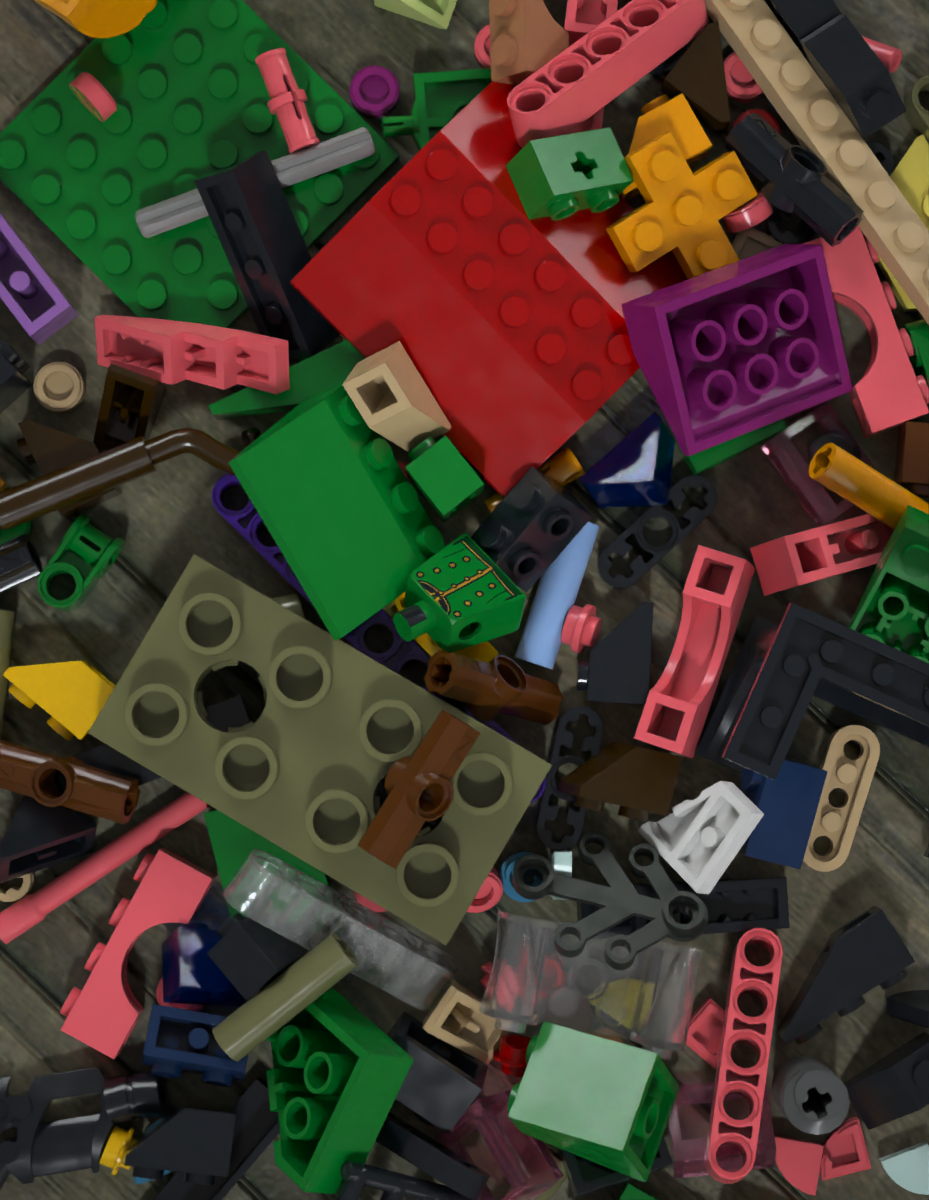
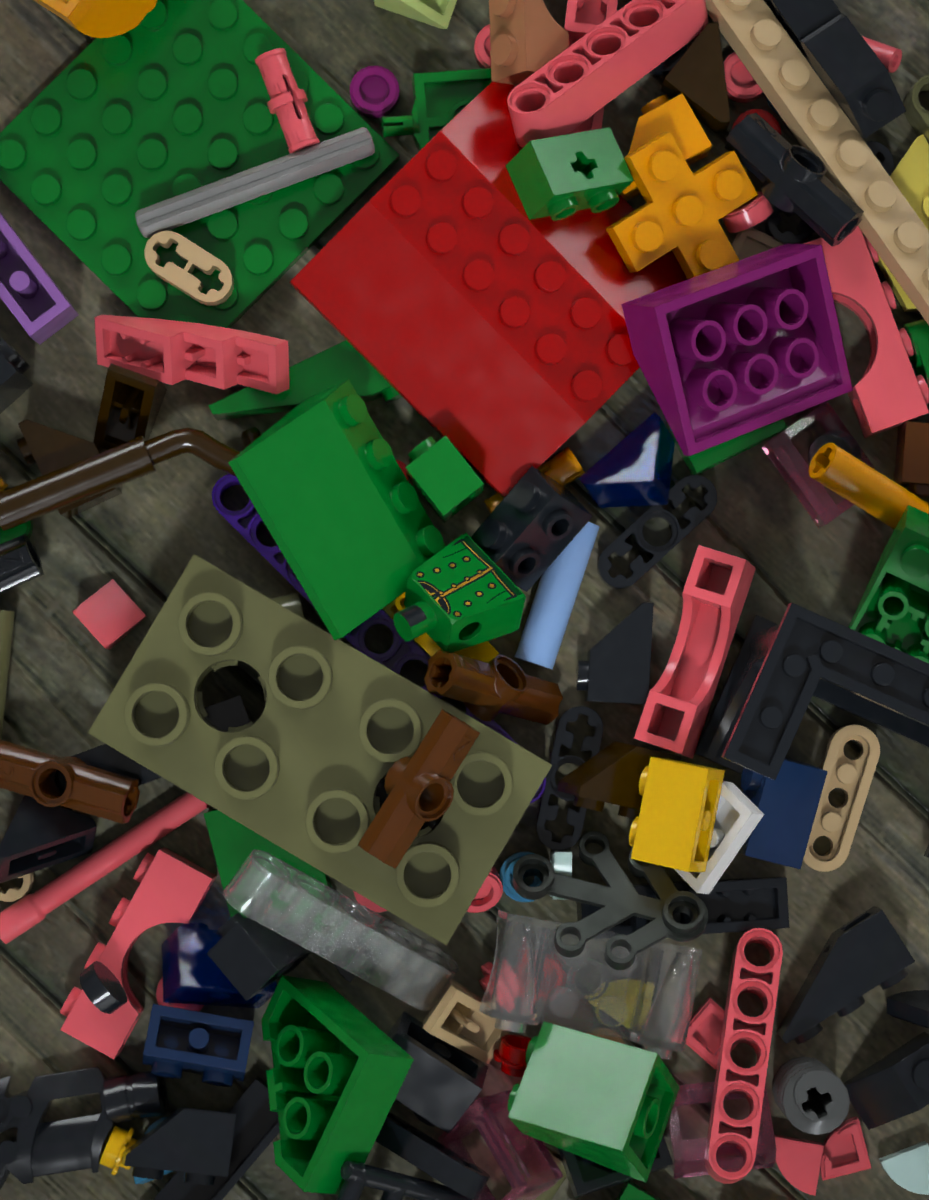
yellow slope [3,660,116,741] -> none
tan tile [33,362,86,413] -> none
green piece [38,513,125,611] -> none
coral tile [69,72,117,122] -> none
black panel [194,150,341,362] -> none
olive piece [212,932,359,1062] -> none
tan slope [342,341,452,451] -> none
coral plate [561,604,602,654] -> none
coral slope [750,514,894,596] -> none
none -> coral slope [72,579,147,650]
none -> black tile [79,961,127,1014]
none -> tan beam [144,231,234,306]
none -> yellow brick [629,757,725,872]

